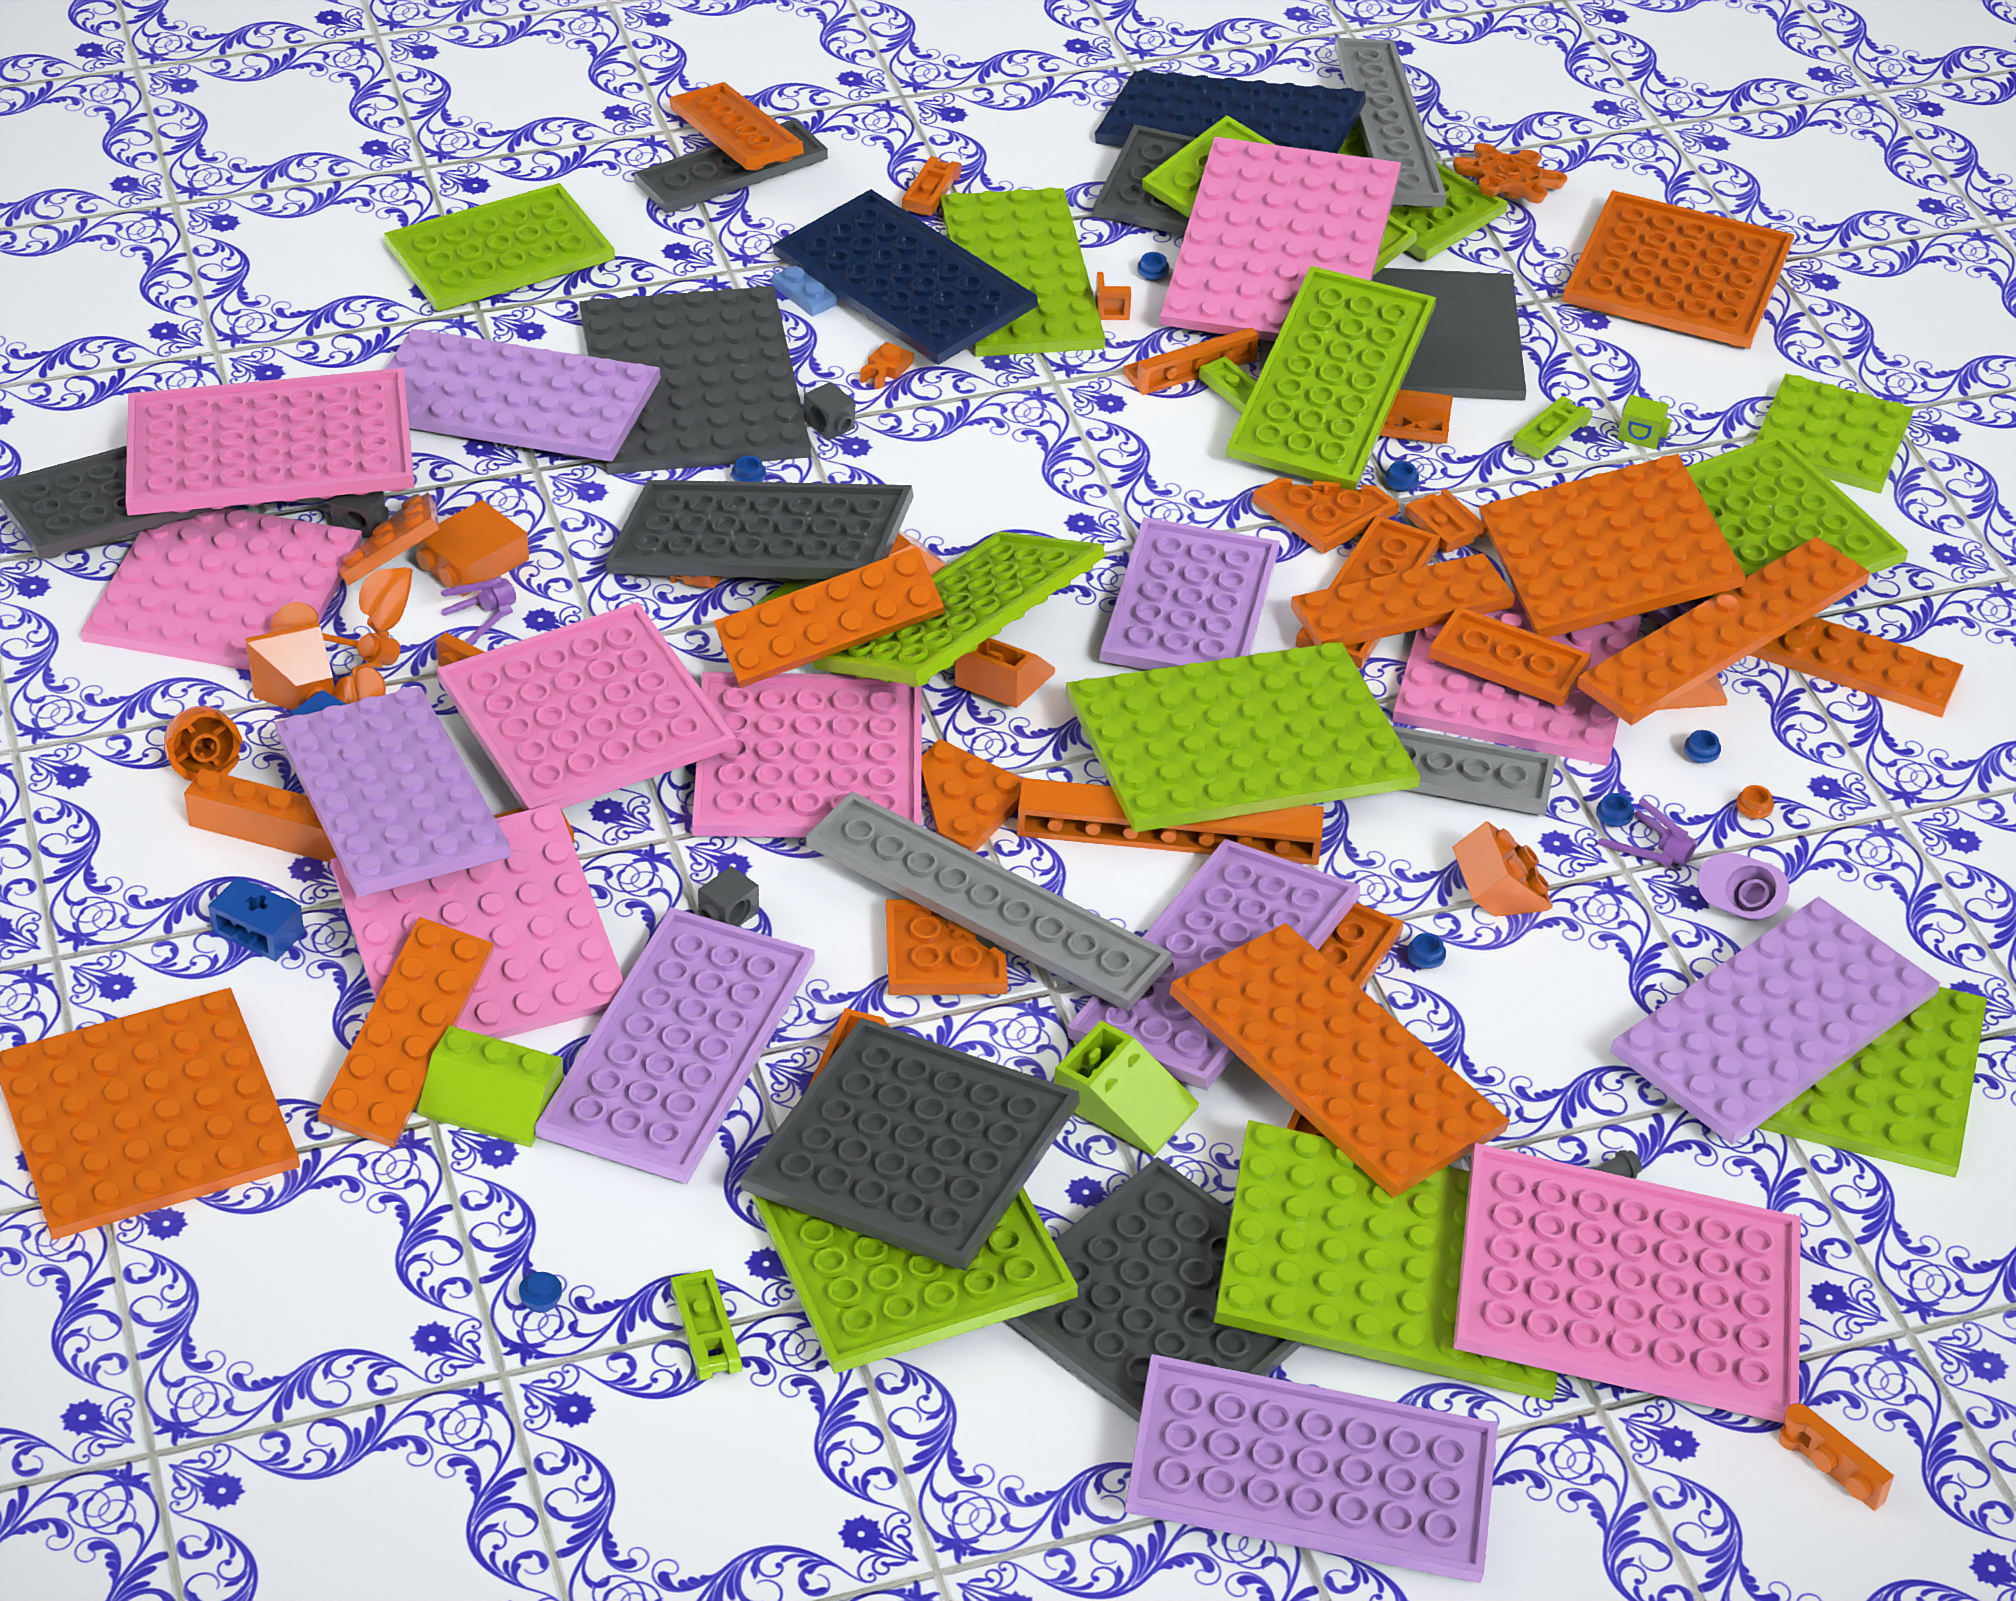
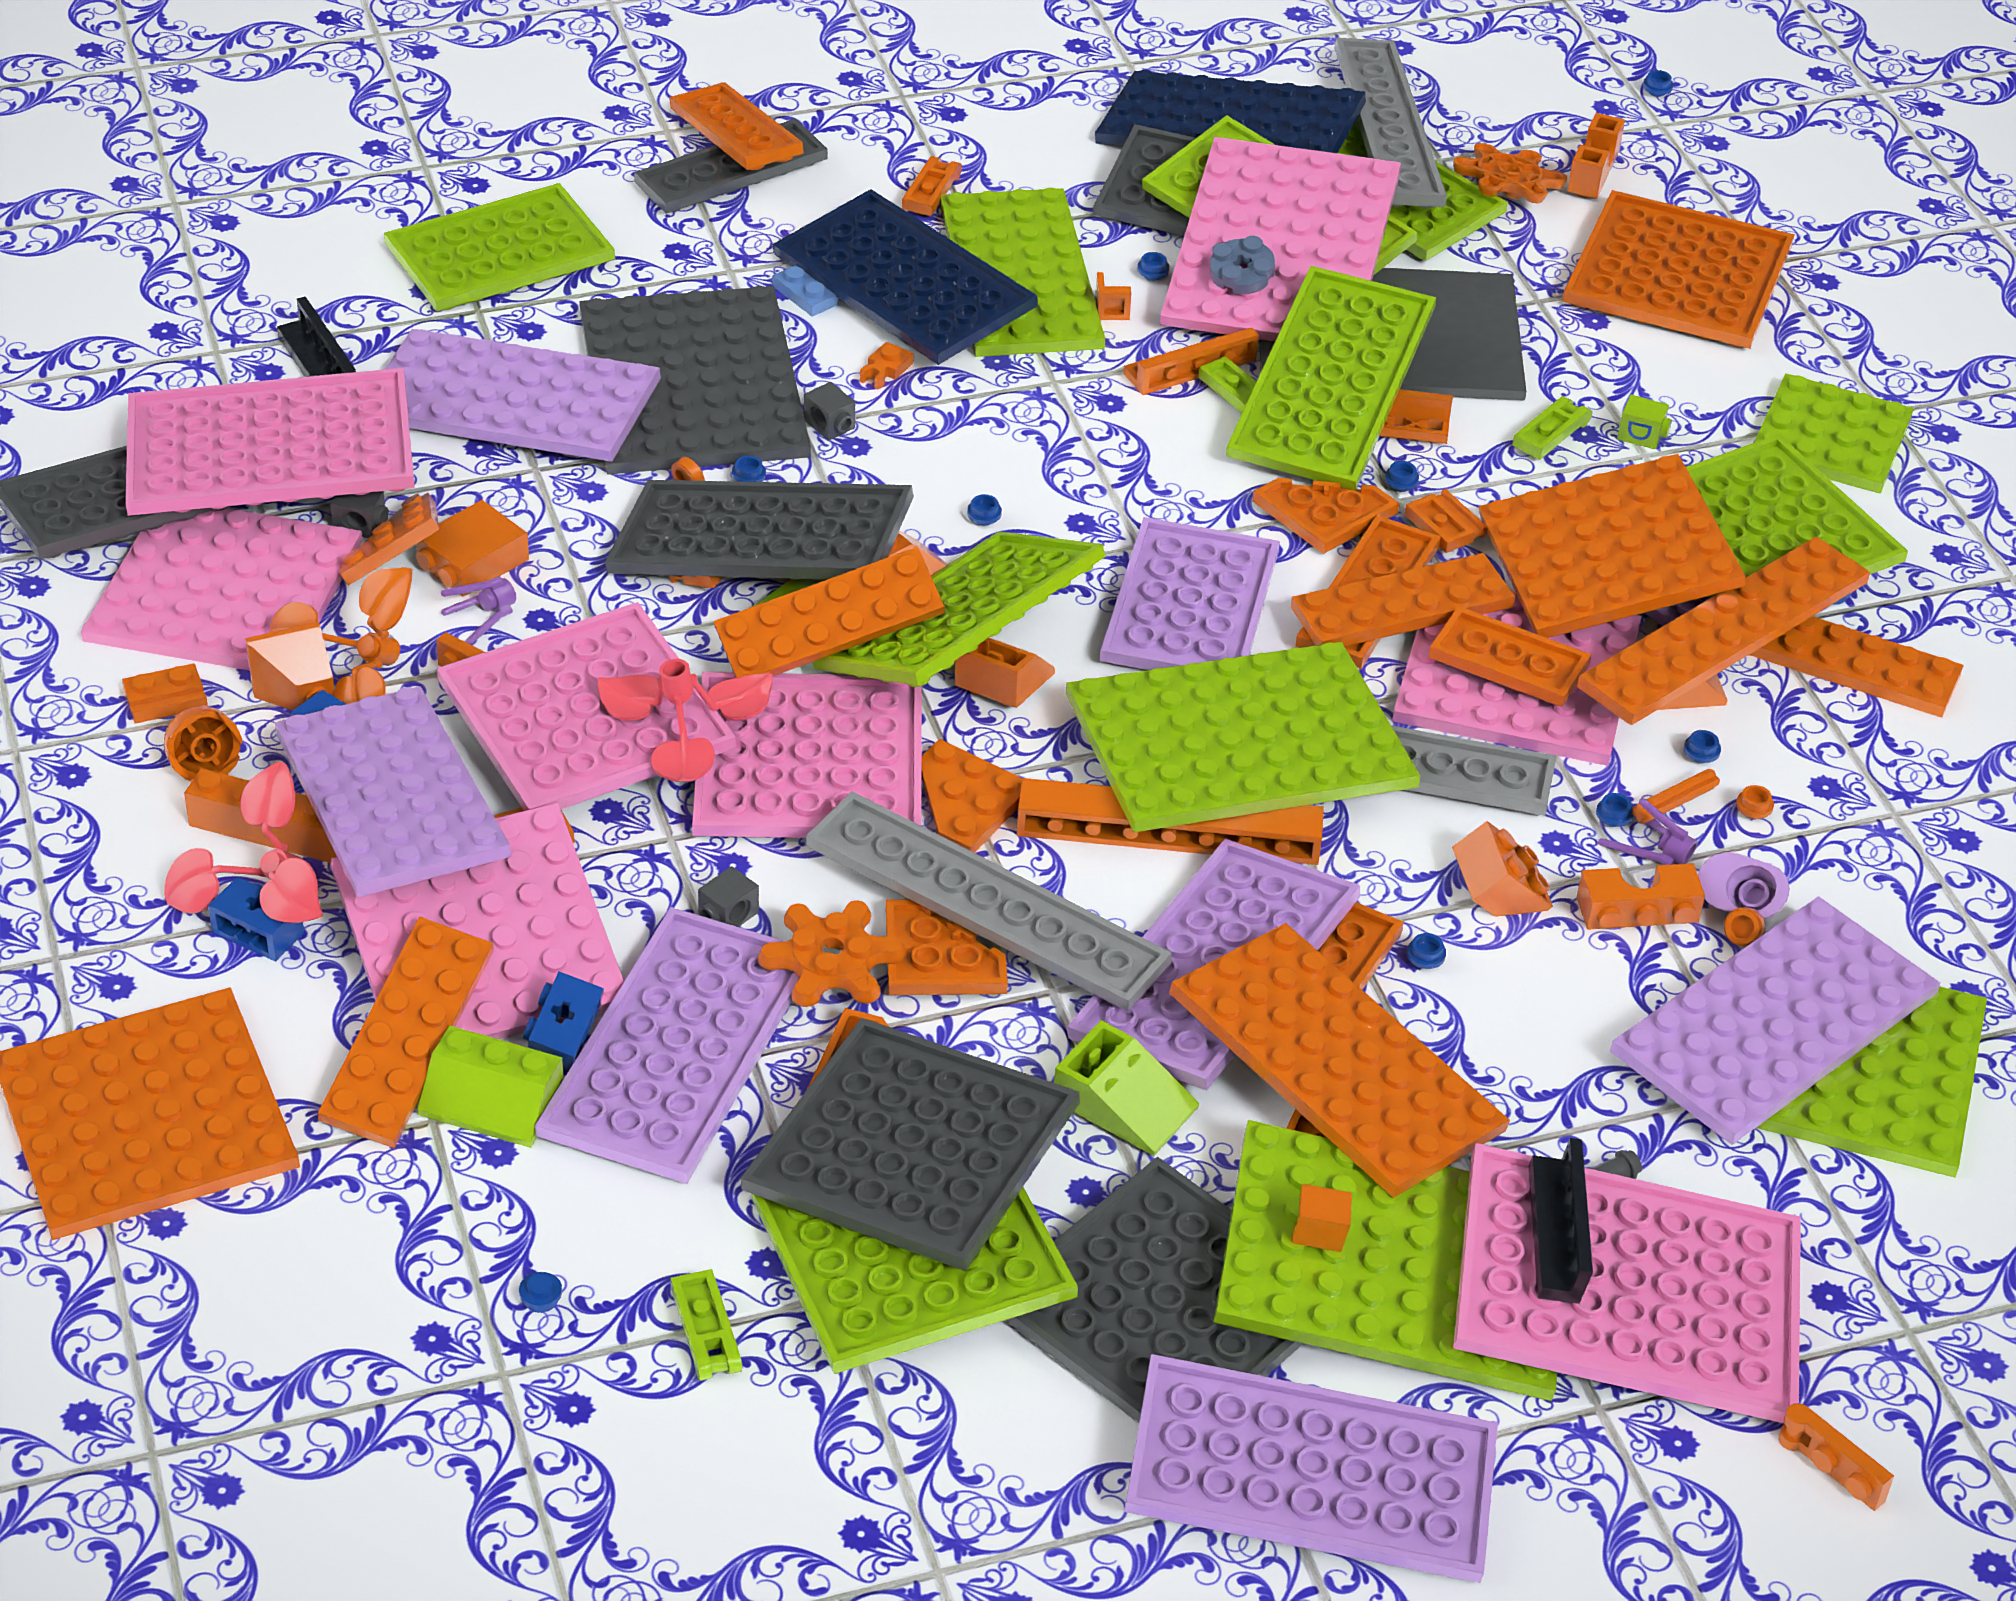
none -> orange plate [122,663,208,724]
none -> coral plant [164,762,323,923]
none -> black fence [277,296,356,377]
none -> blue brick [523,971,604,1071]
none -> coral plant [598,659,773,782]
none -> orange tile [671,457,705,481]
none -> orange plate [758,900,905,1007]
none -> blue plate [967,494,1002,526]
none -> sand blue plate [1210,235,1275,294]
none -> orange panel [1292,1184,1352,1252]
none -> black fence [1528,1138,1593,1304]
none -> orange arch [1567,113,1625,199]
none -> orange arch [1576,863,1705,930]
none -> orange axle [1632,768,1720,824]
none -> blue plate [1643,70,1674,97]
none -> orange tile [1724,907,1765,946]

